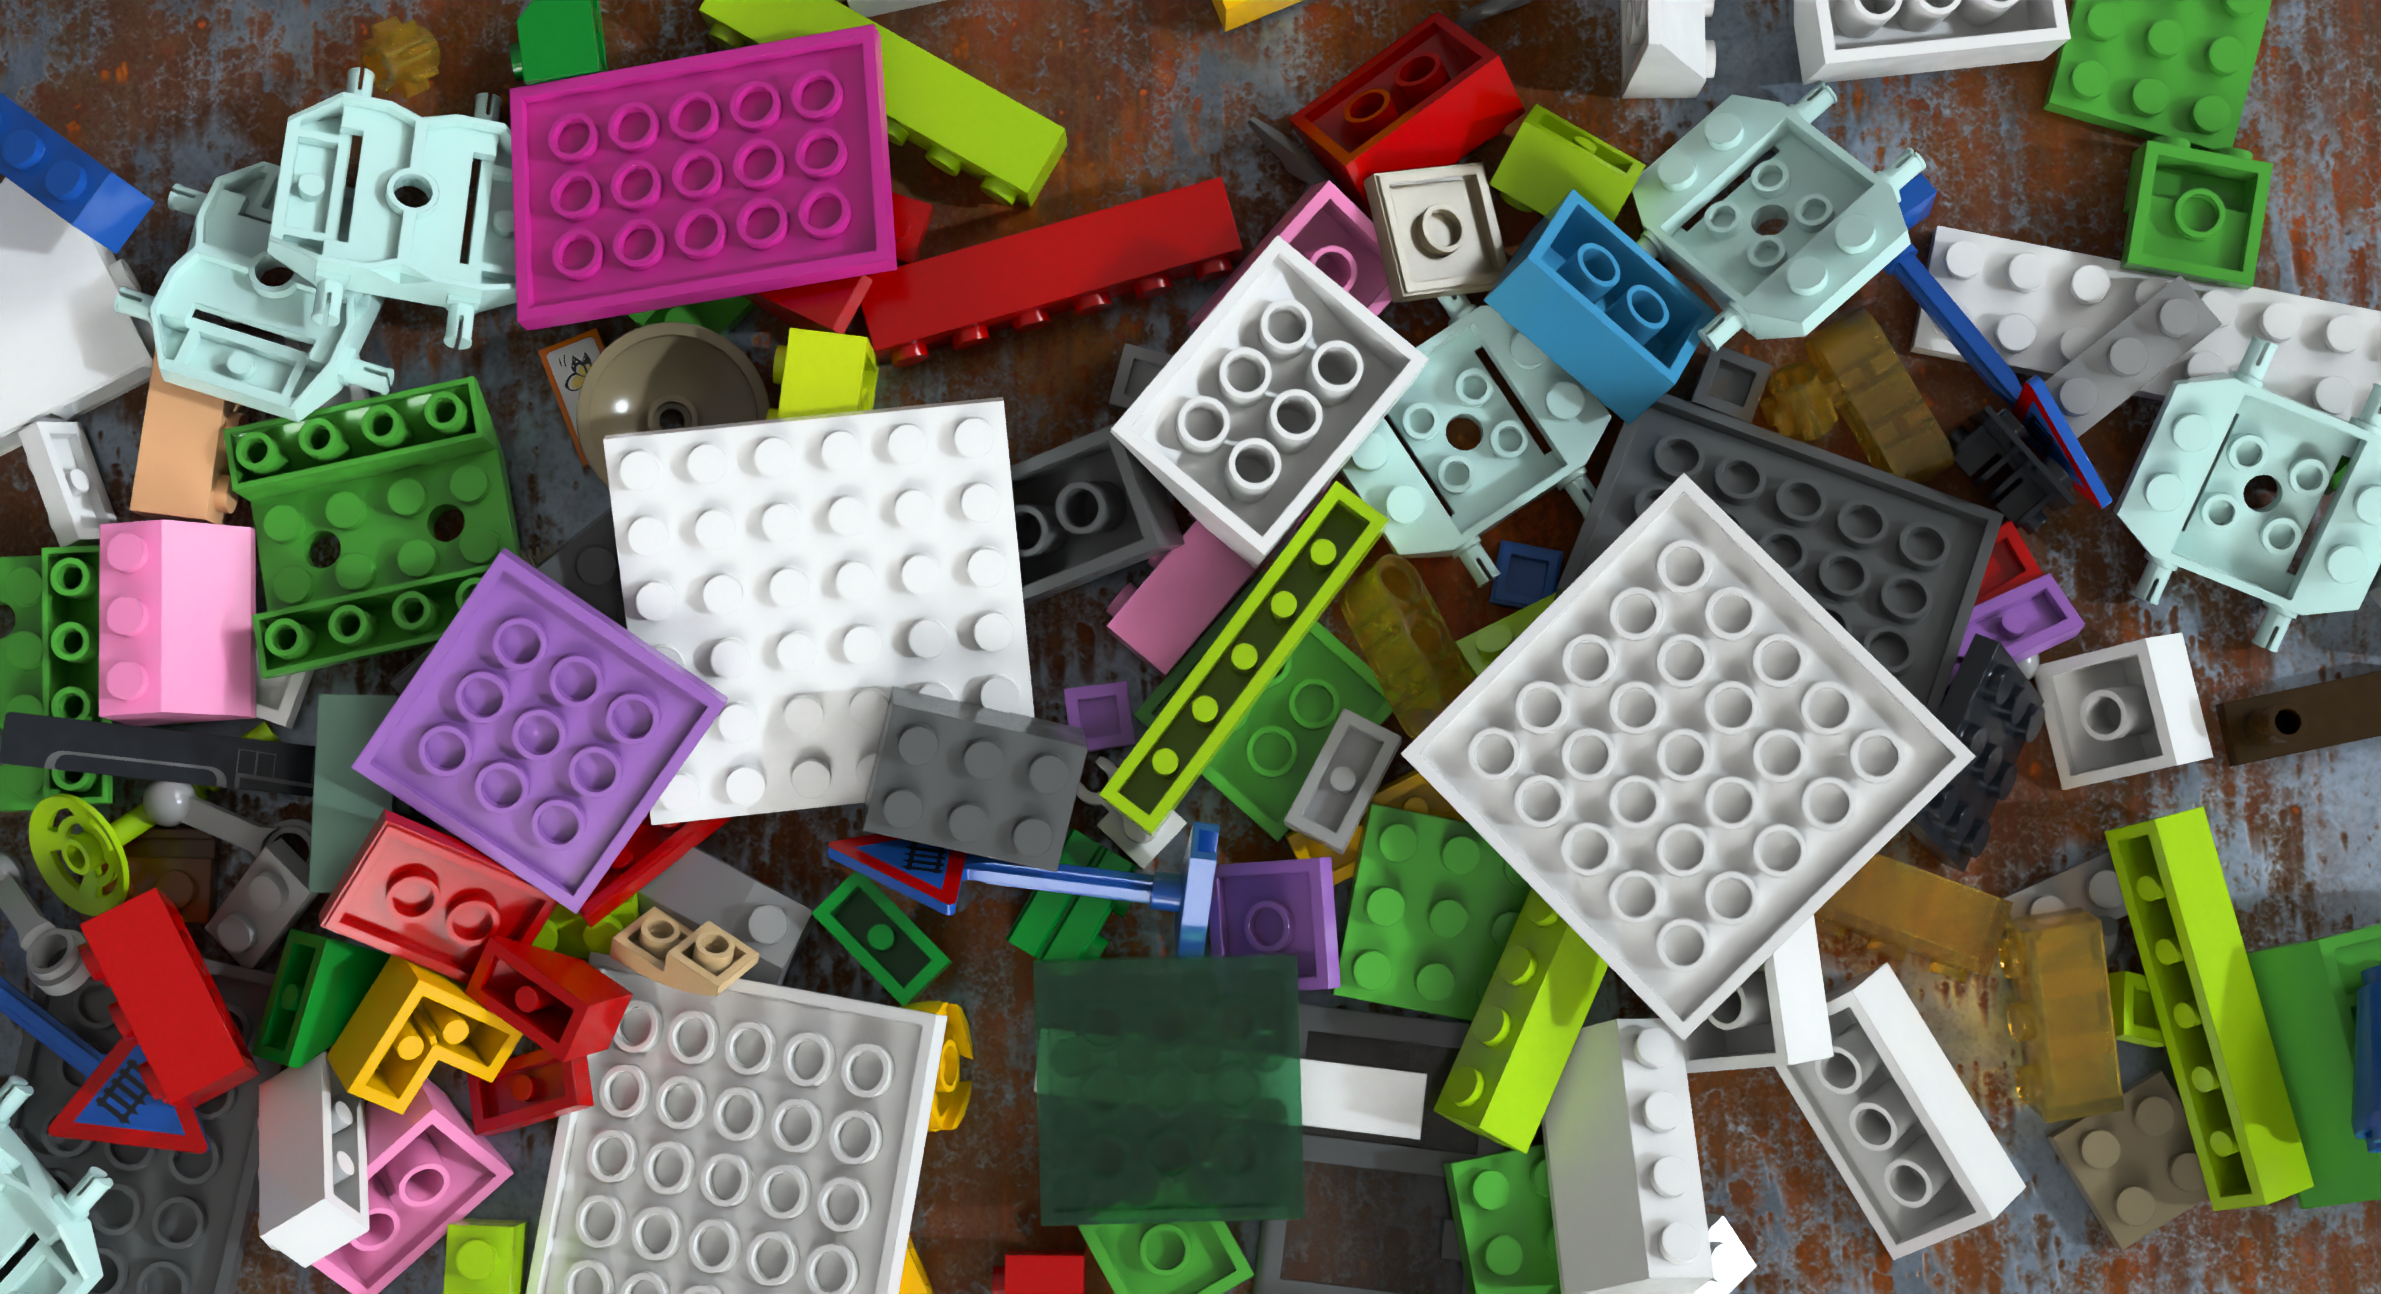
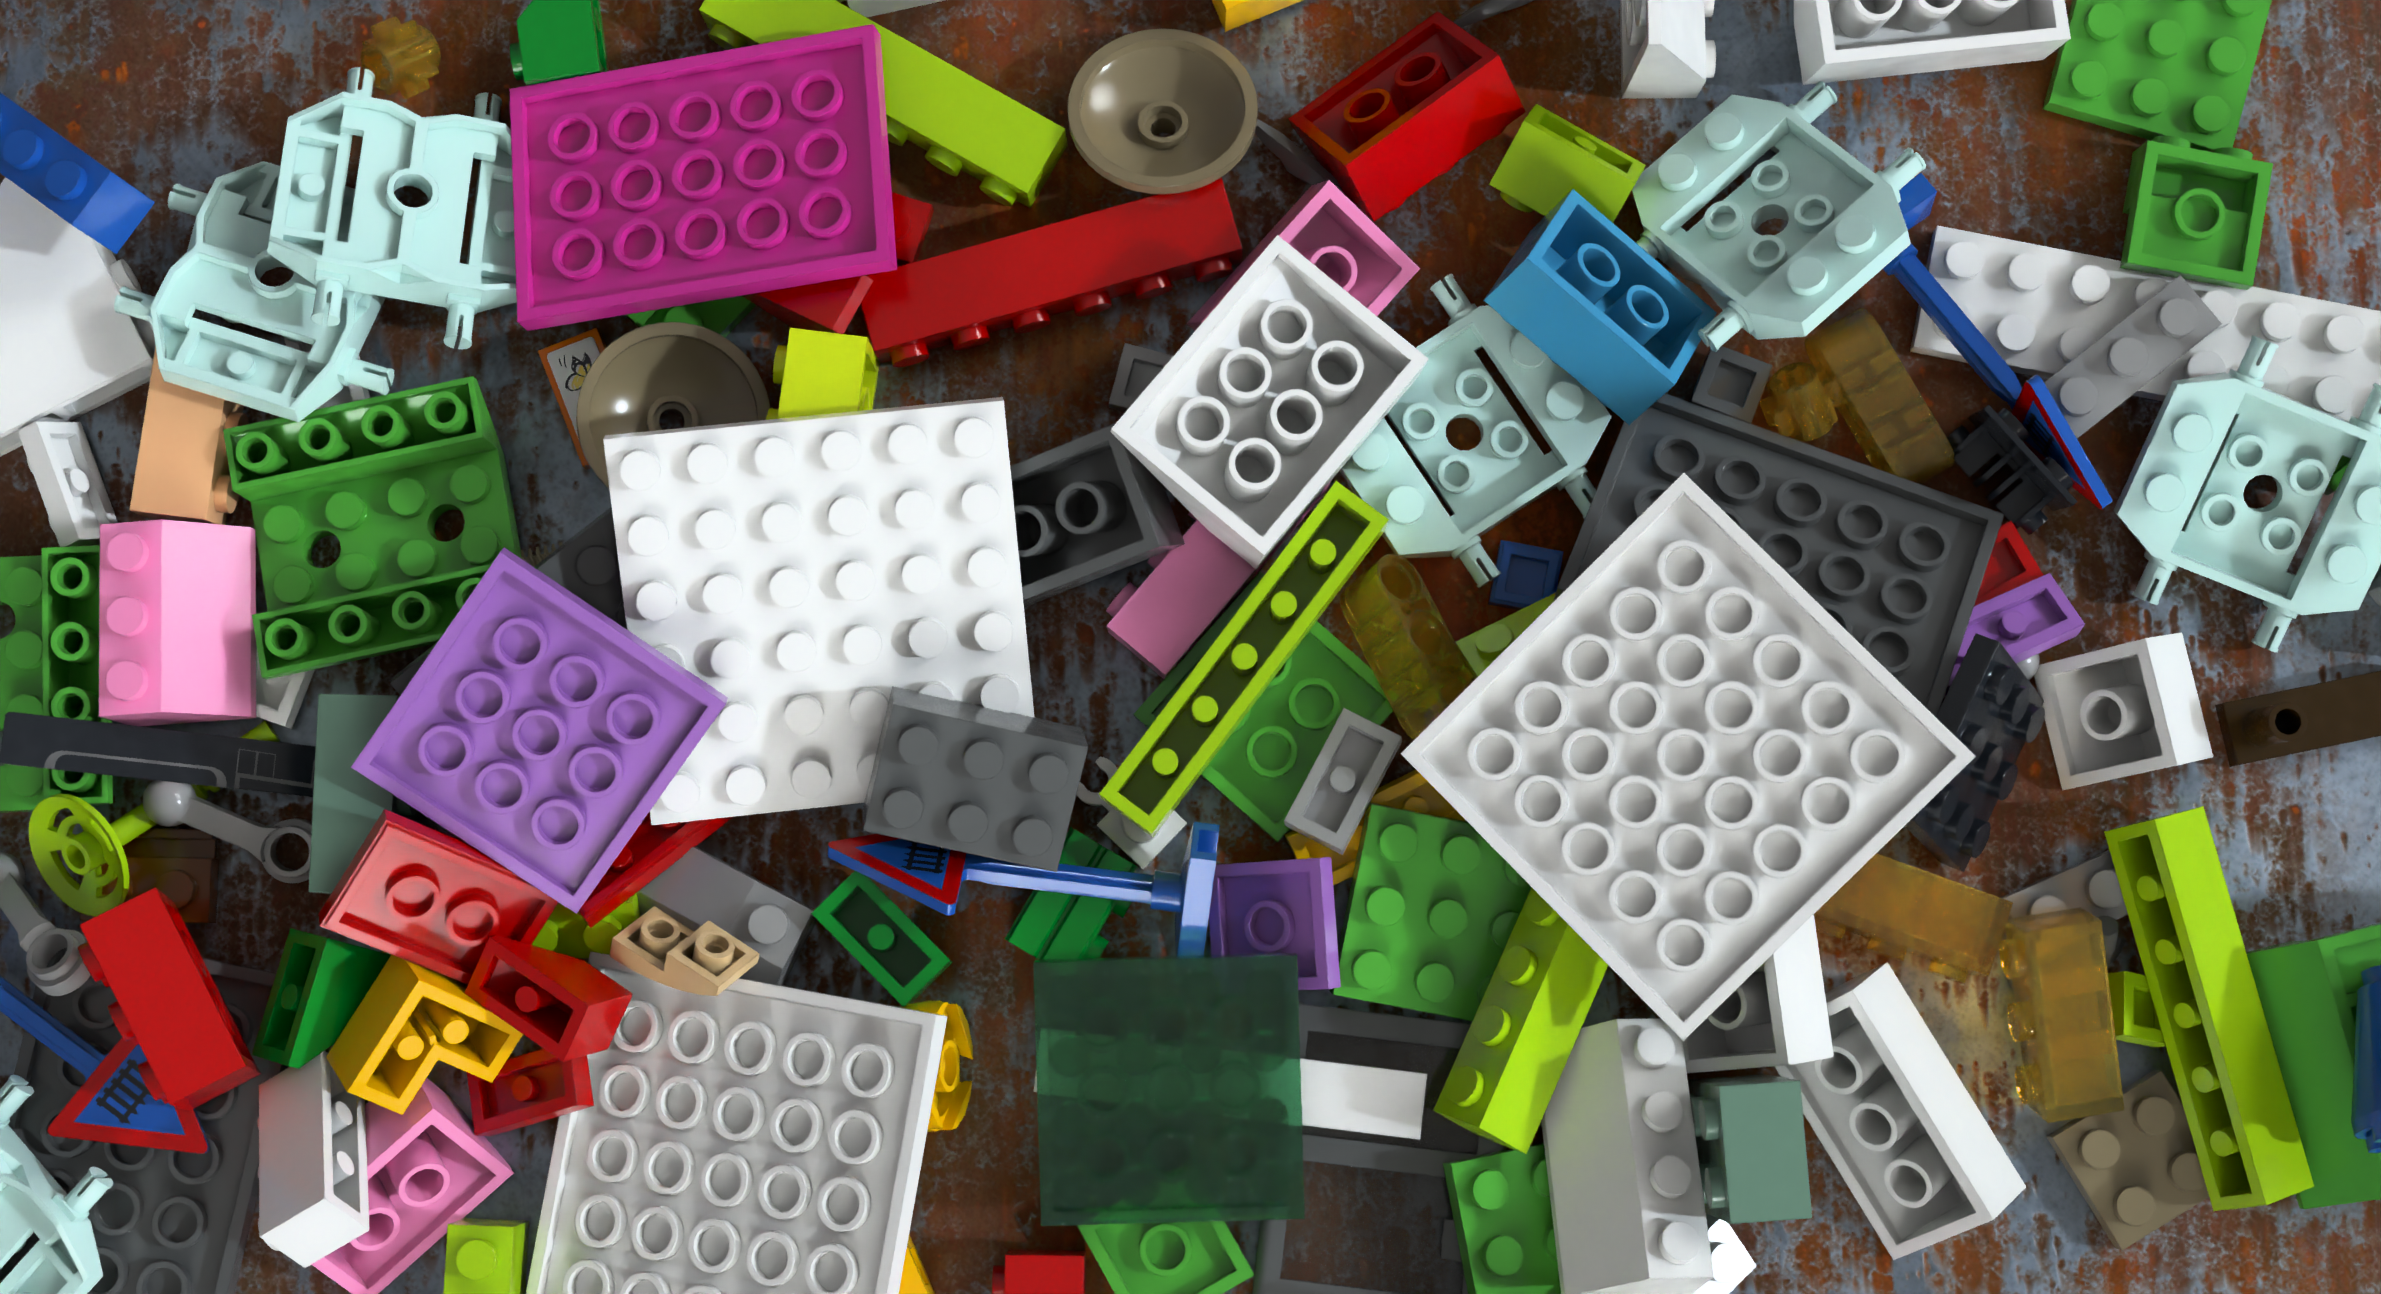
light grey plate [205,838,319,969] -> none
medium lavender plate [1064,681,1136,752] -> none
tile [1364,162,1508,303] -> none
none -> dark tan dish [1068,29,1258,194]
none -> sand green brick [1688,1074,1812,1224]

